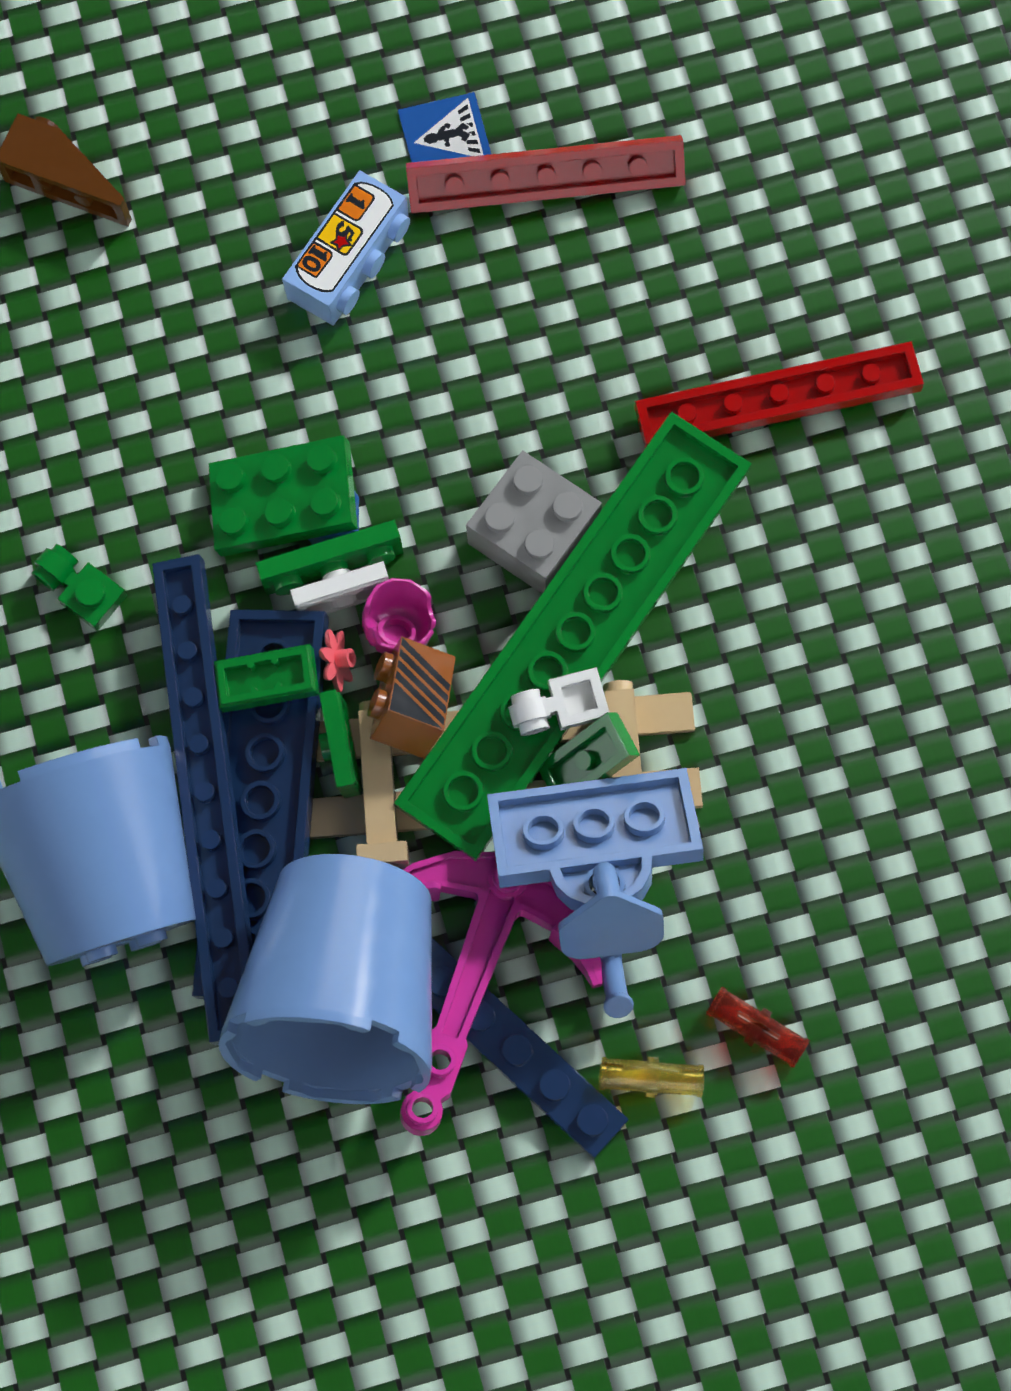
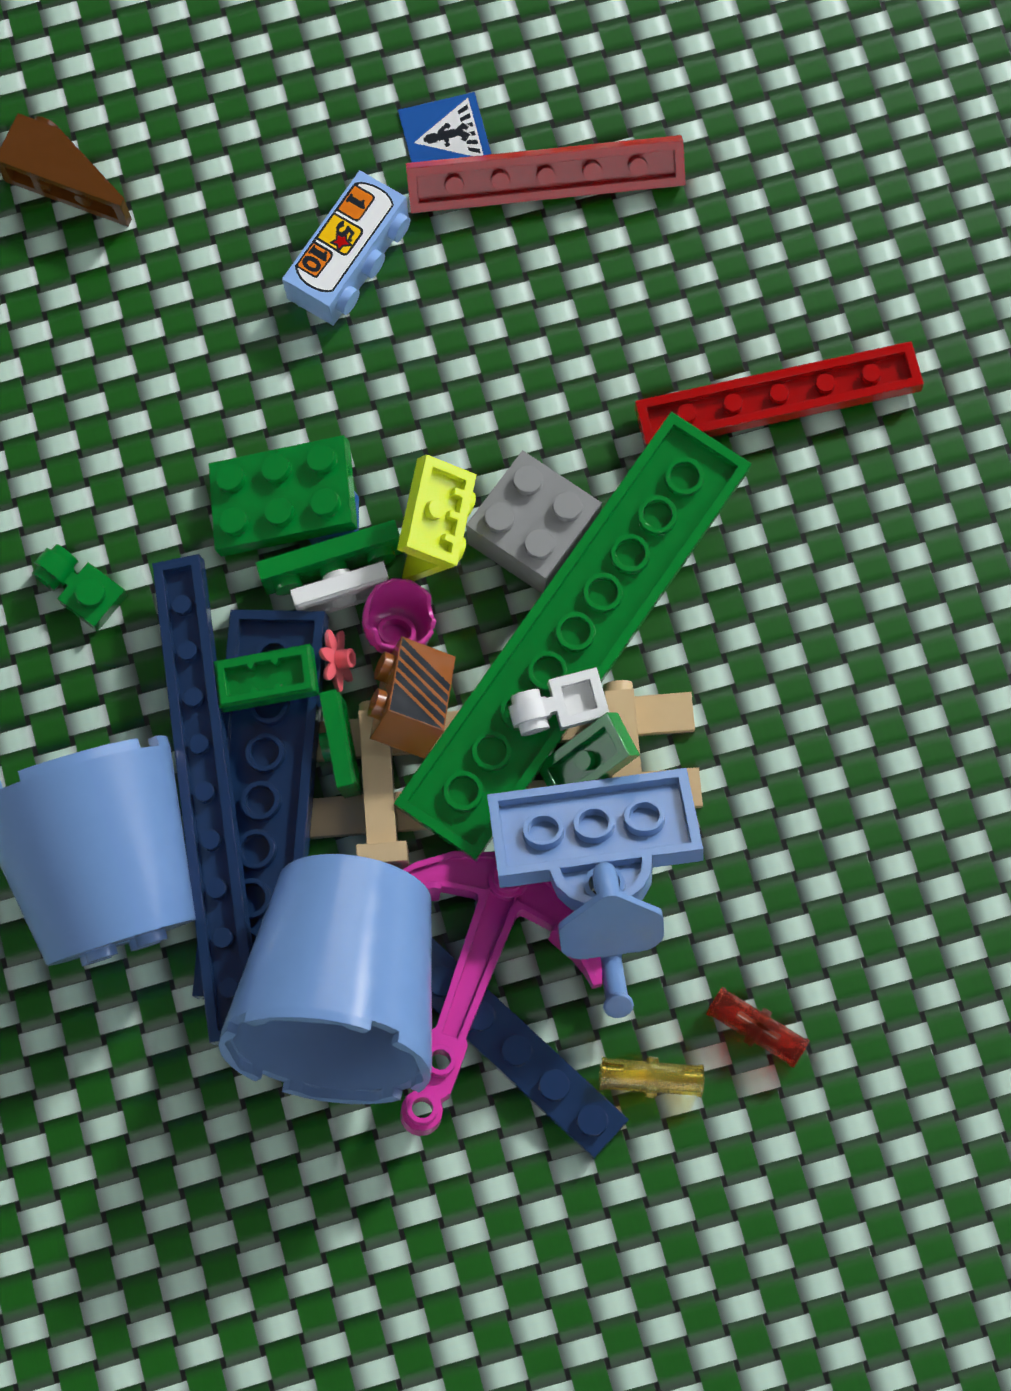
none -> neon yellow bracket [397,454,477,581]

